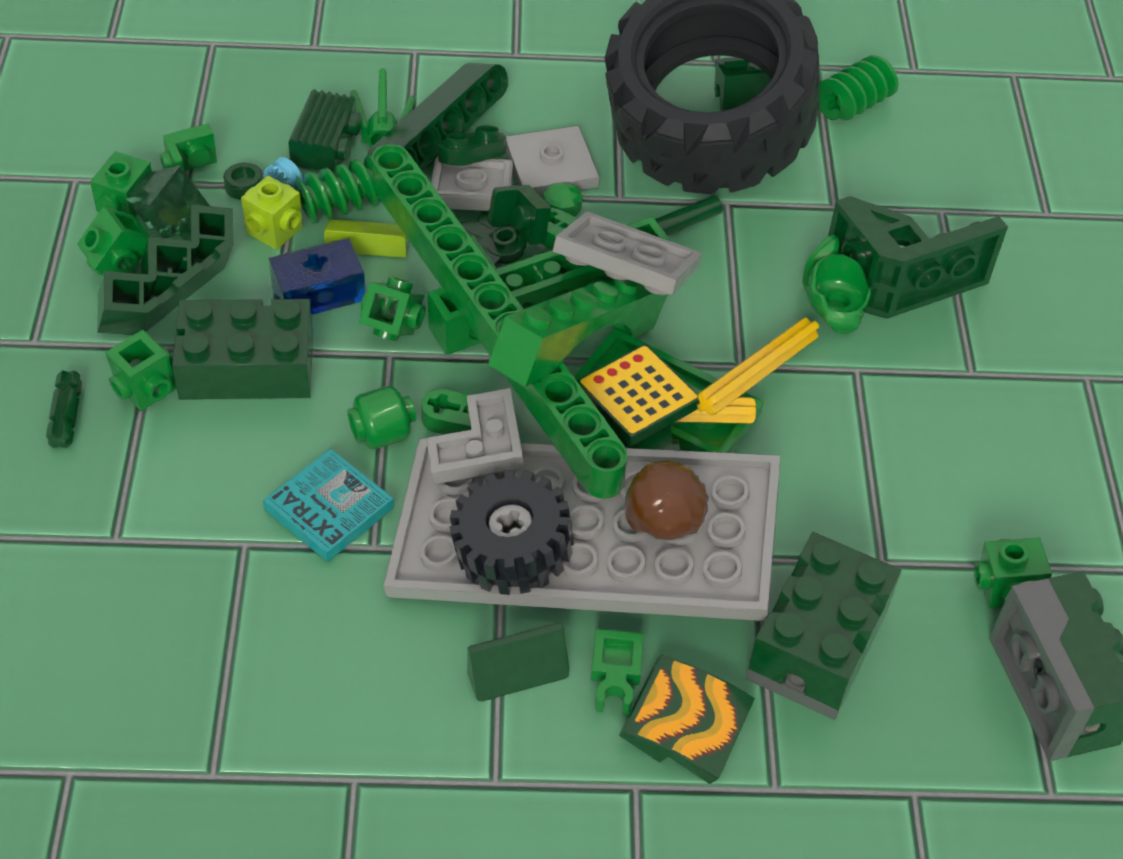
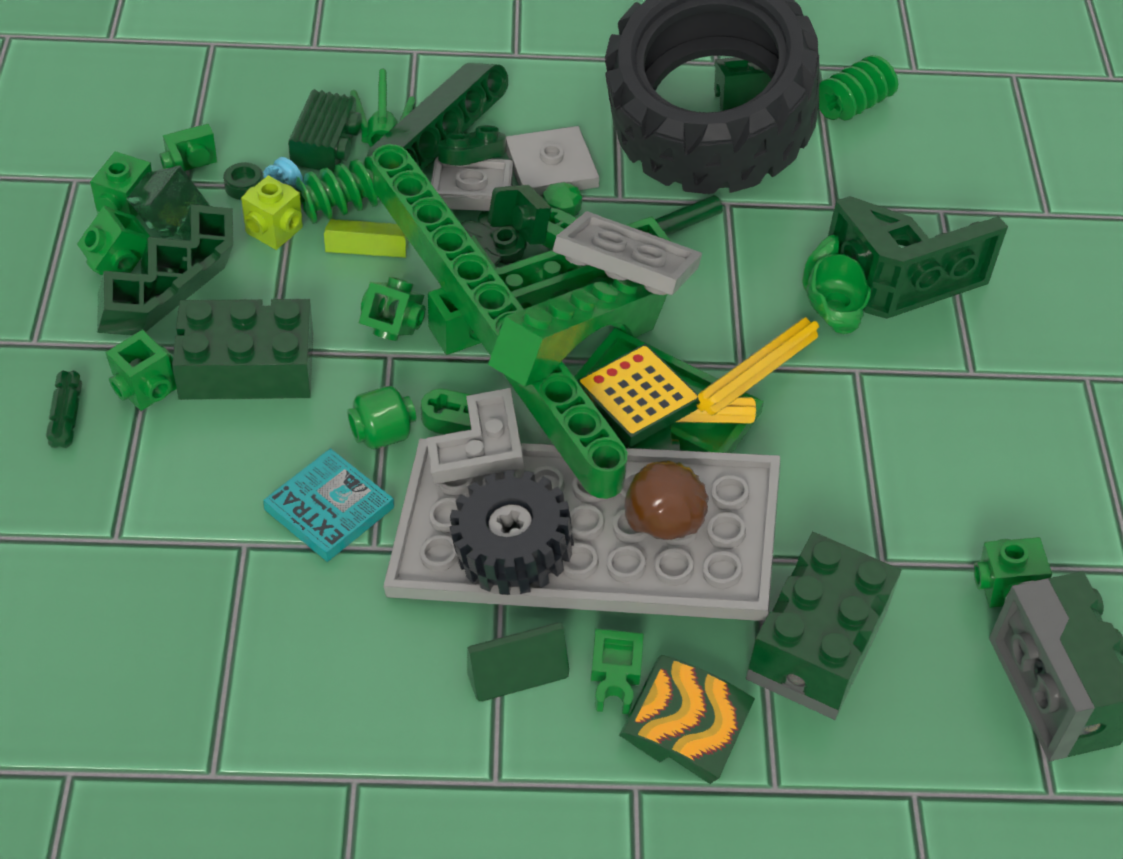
clear blue brick [268,238,365,315] -> none

